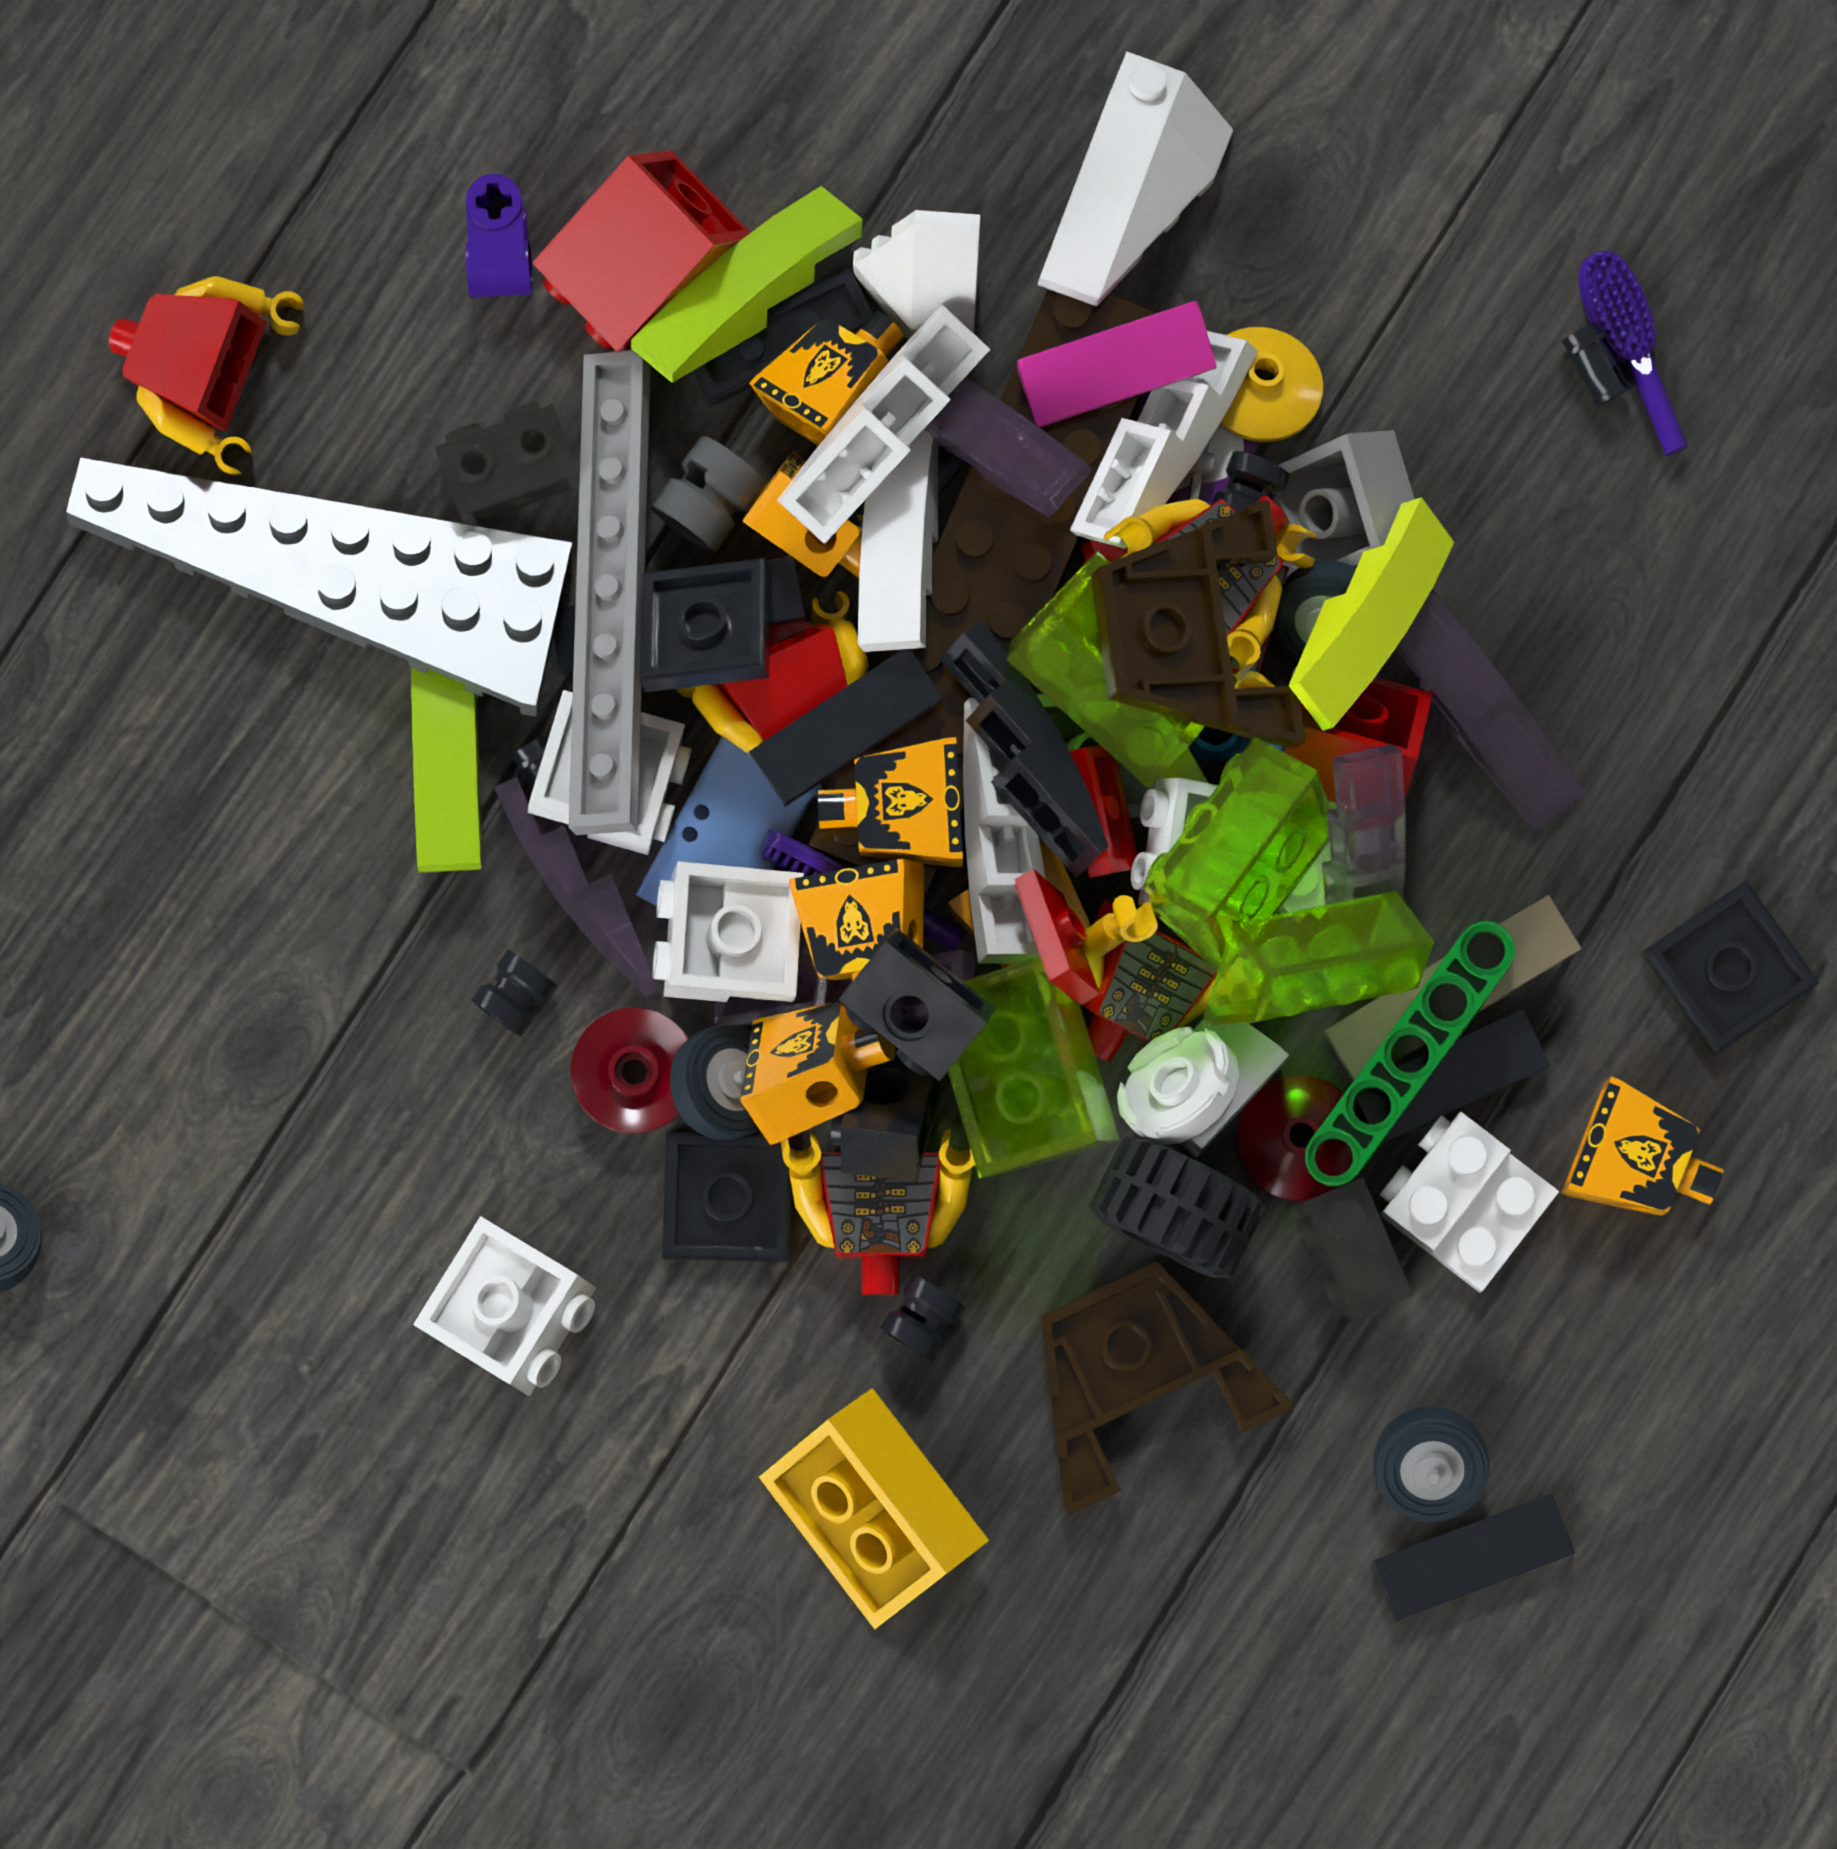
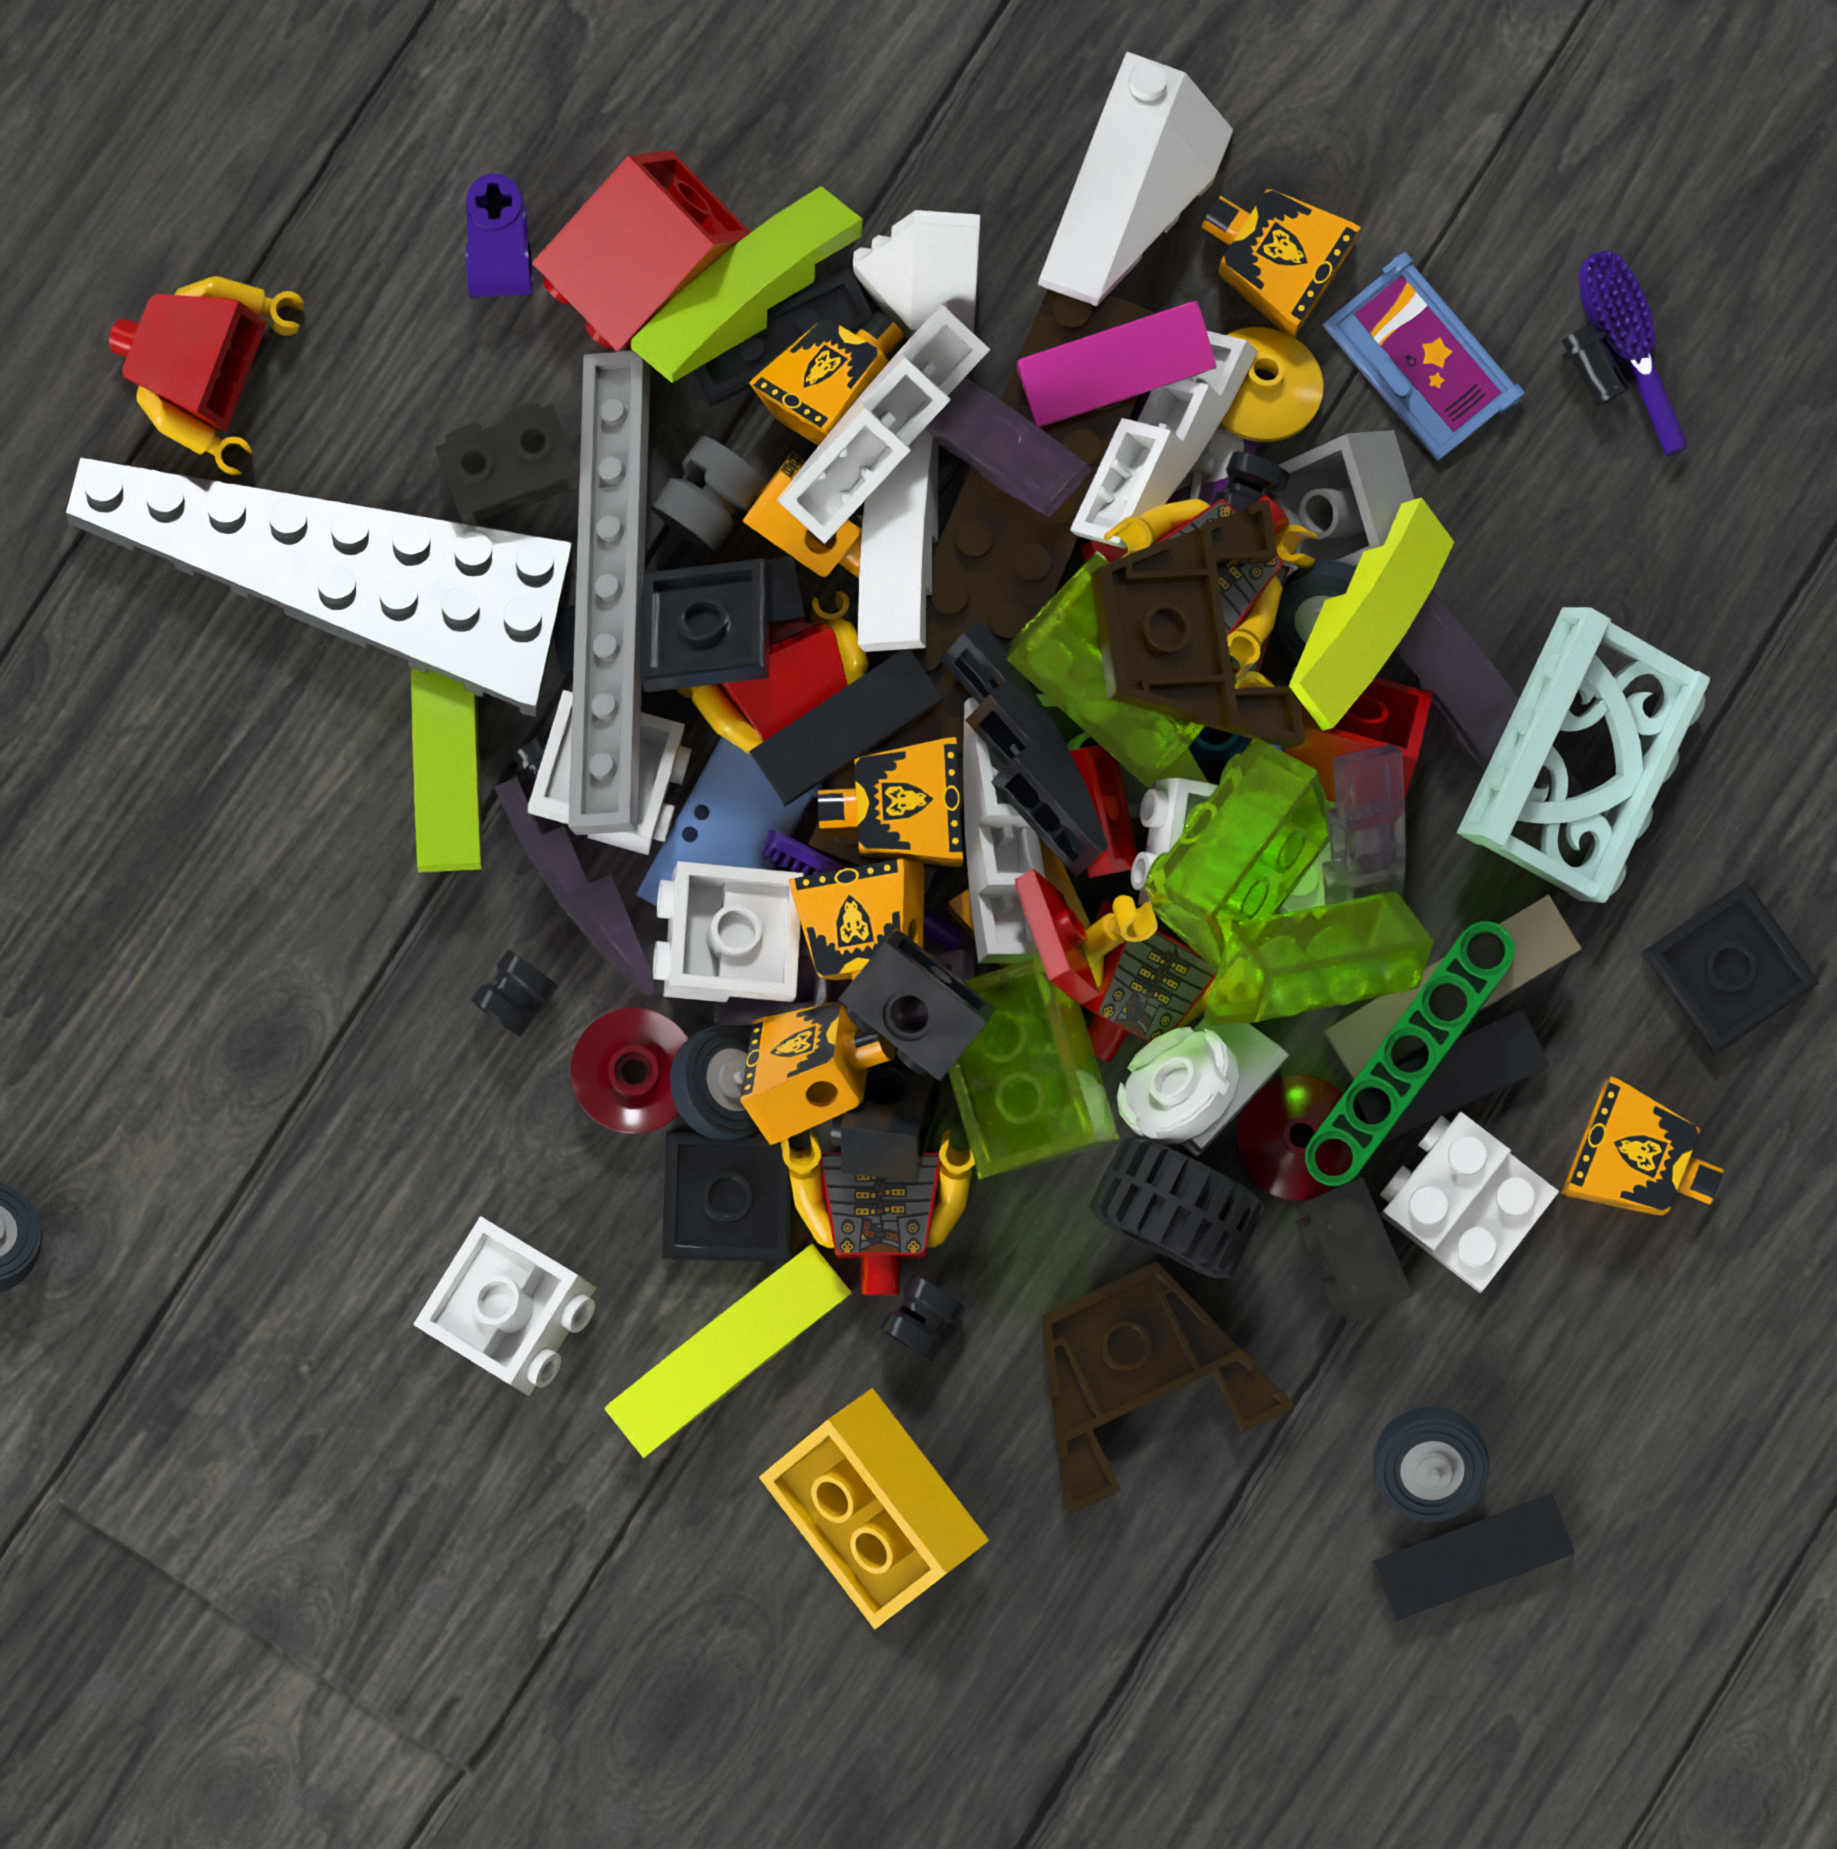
none -> neon yellow slope [604,1243,852,1458]
none -> torso [1201,189,1361,338]
none -> door [1322,252,1526,462]
none -> light aqua fence [1457,607,1710,903]

